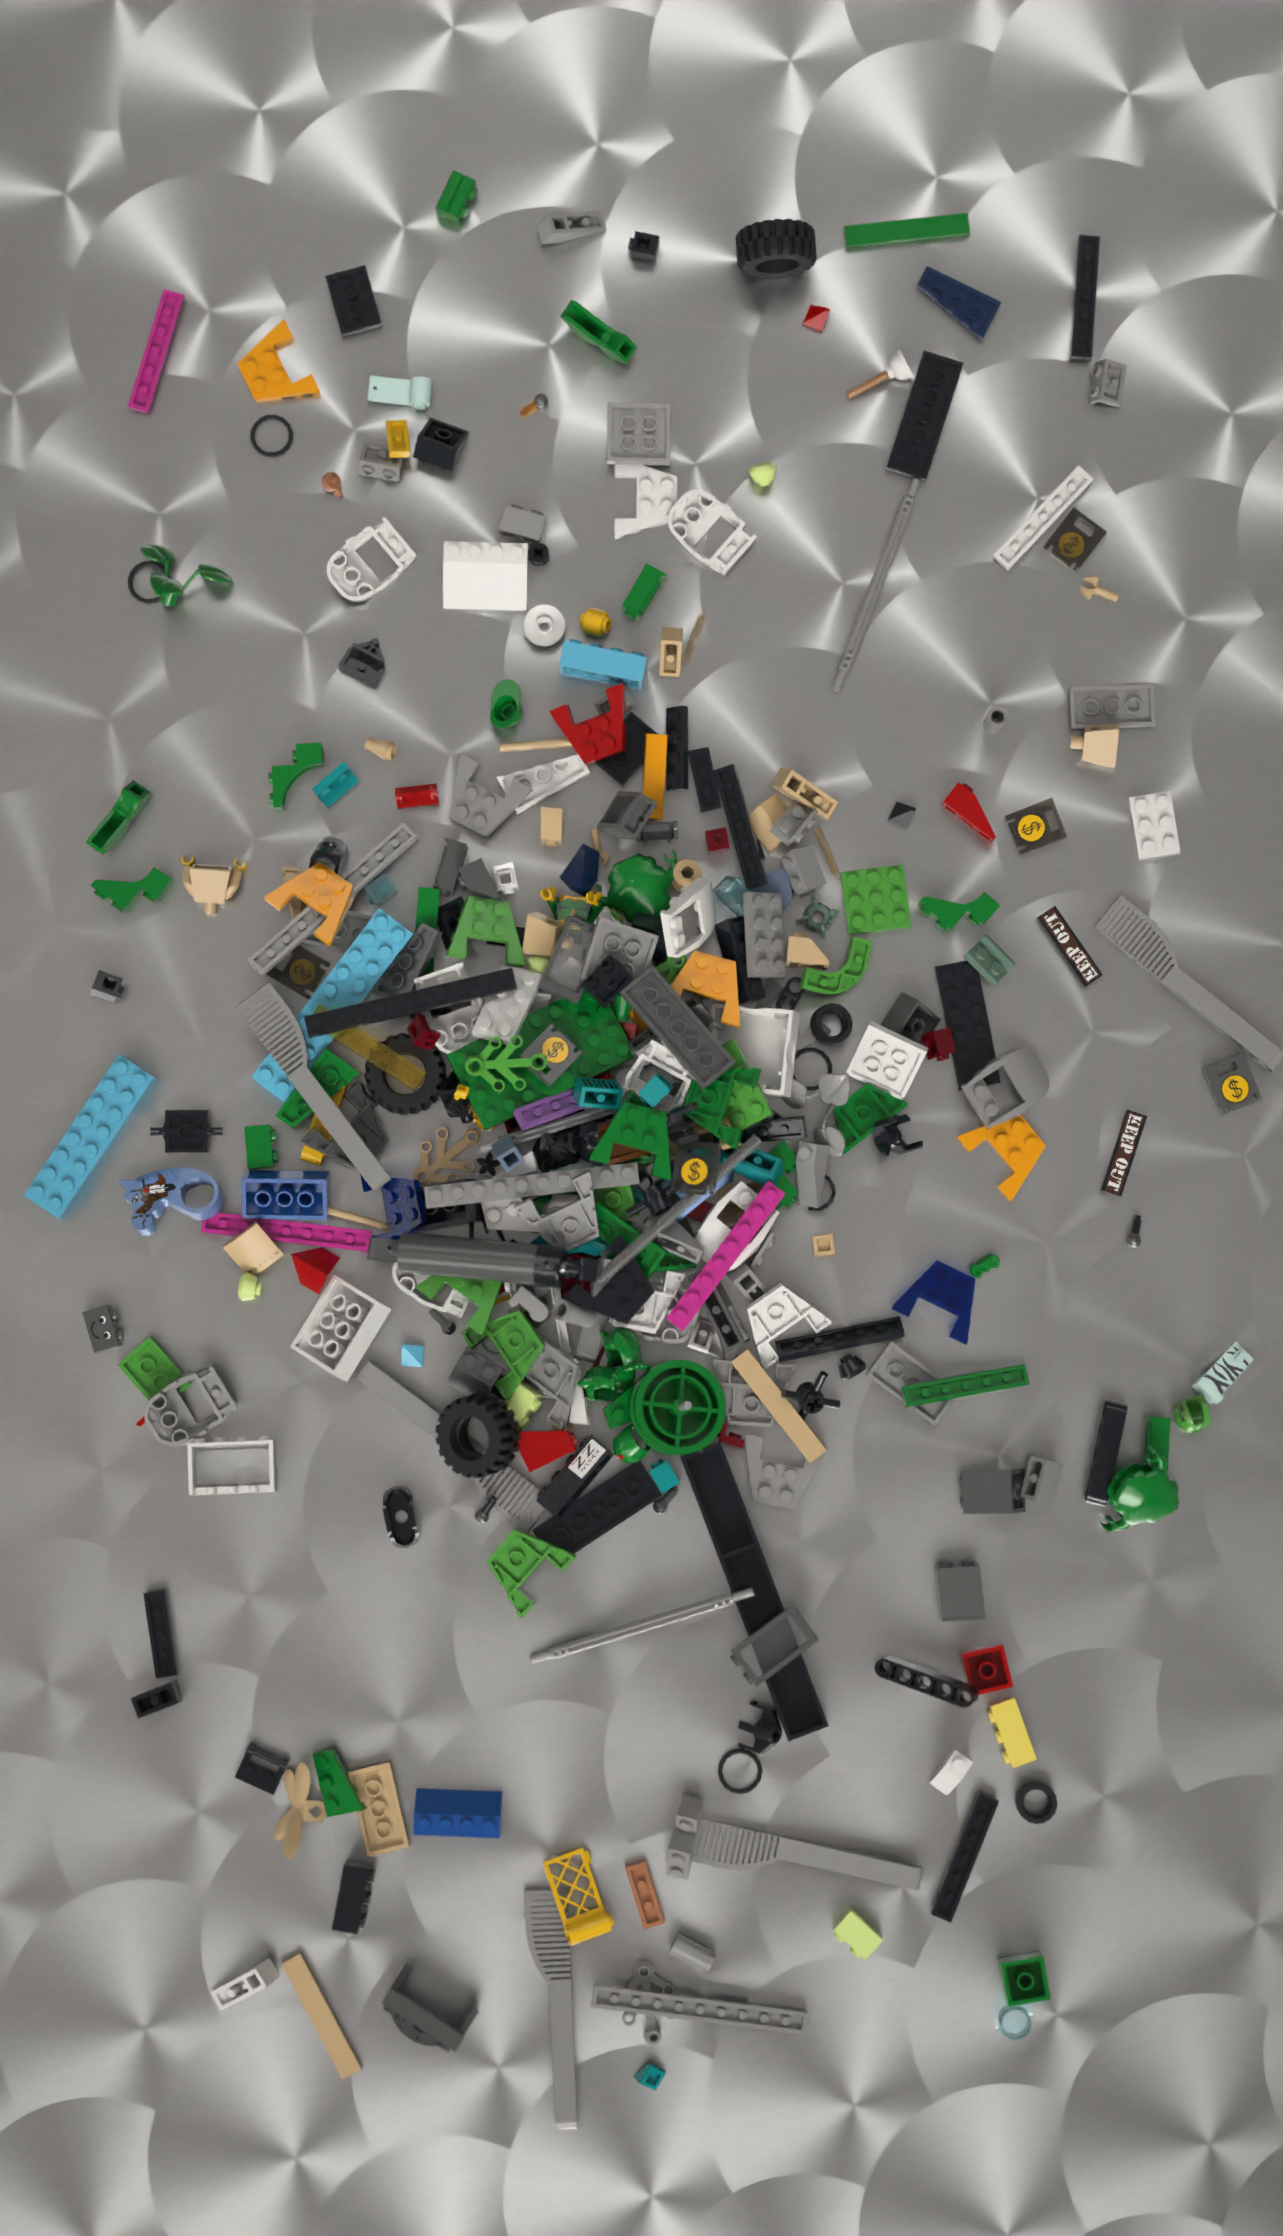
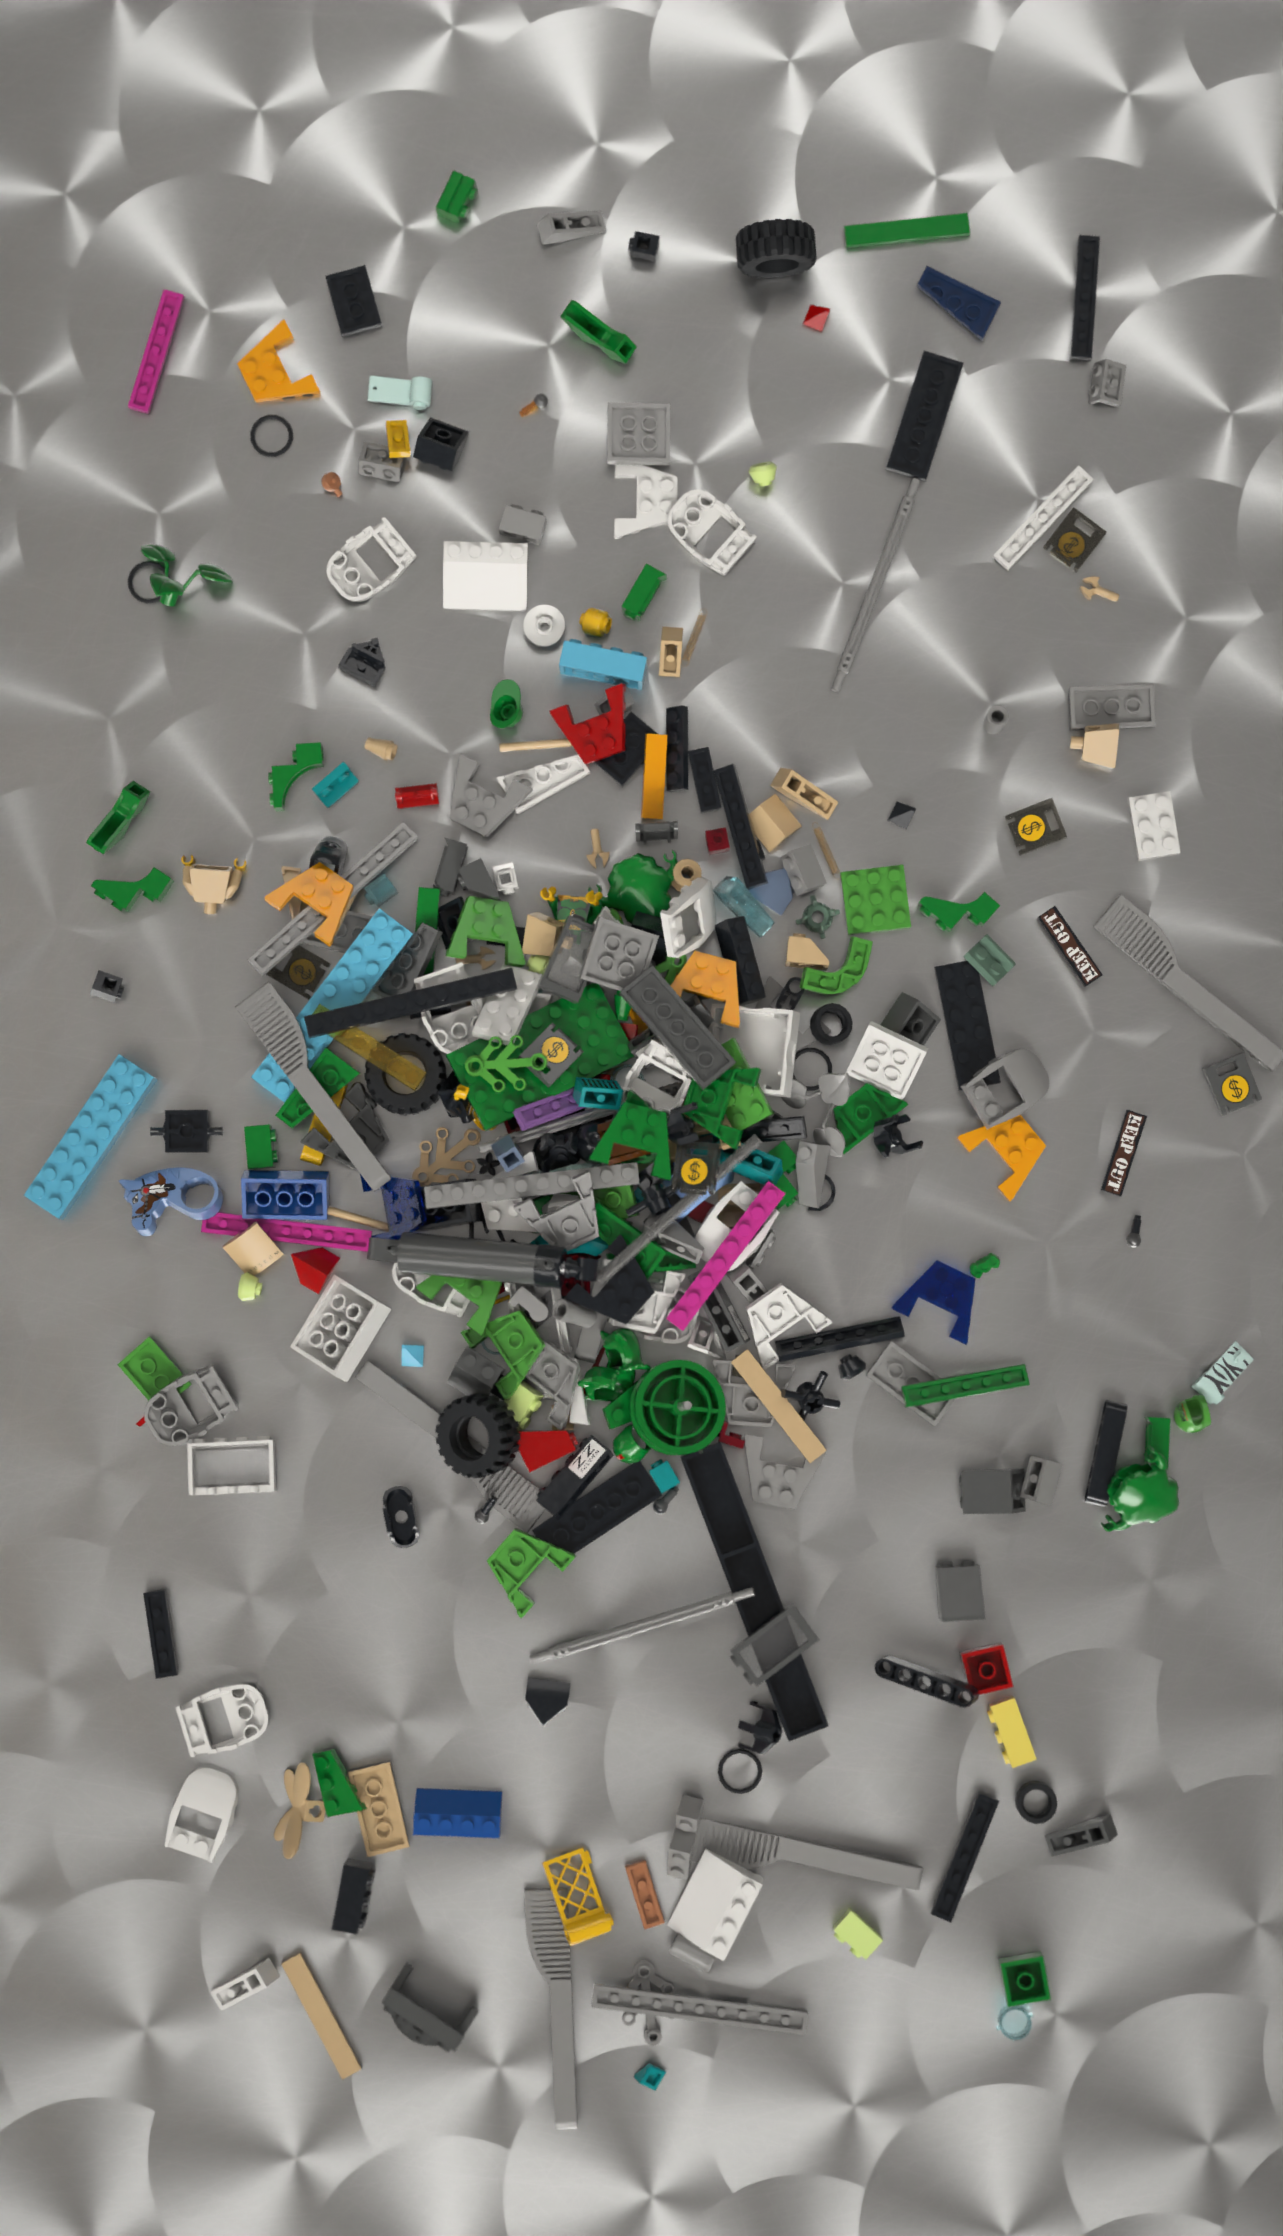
dark grey brick [82,1305,124,1353] -> none
black brick [131,1681,182,1719] -> none
black plate [235,1742,290,1795] -> none
dark red bracket [407,1013,441,1050] -> none
dark grey piece [429,1308,456,1335] -> none
black wheel [528,543,549,567] -> none
tan slope [540,807,564,847] -> none
dark blue slope [559,844,600,897] -> none
black bracket [581,955,633,1008] -> none
dark grey window [597,791,657,840] -> none
teal brick [638,1072,673,1108] -> none
light grey plate [743,892,786,978] -> none
light grey bracket [770,800,818,847] -> none
tan tile [811,1233,835,1257] -> none
piece [847,349,915,399] -> none
dark red brick [921,1027,957,1062] -> none
white slope [929,1747,973,1795] -> none
red slope [941,782,996,843] -> none
none -> white slope [164,1767,239,1862]
none -> white slope [176,1684,268,1757]
none -> tan bar [455,946,496,970]
none -> black slope [525,1678,571,1726]
none -> white slope [667,1848,763,1961]
none -> dark grey slope [1045,1814,1118,1857]

